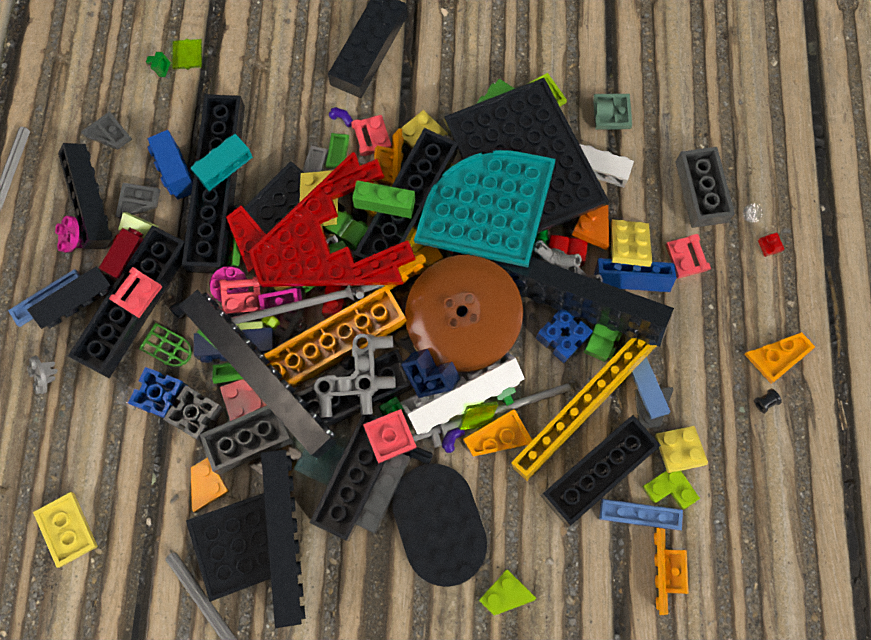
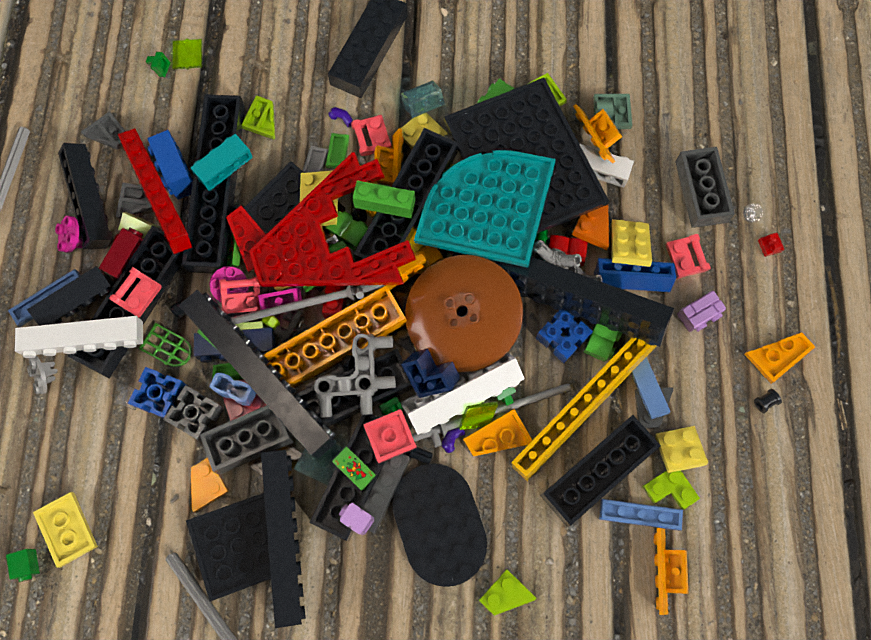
none -> green brick [6,549,40,583]
none -> white brick [15,316,143,358]
none -> red brick [118,128,192,254]
none -> medium blue brick [210,373,256,406]
none -> lime wing [241,95,275,140]
none -> bright green tile [332,446,376,491]
none -> lavender brick [339,503,374,536]
none -> clear light blue brick [401,80,445,118]
none -> light orange bracket [573,104,622,163]
none -> lavender brick [677,290,726,332]

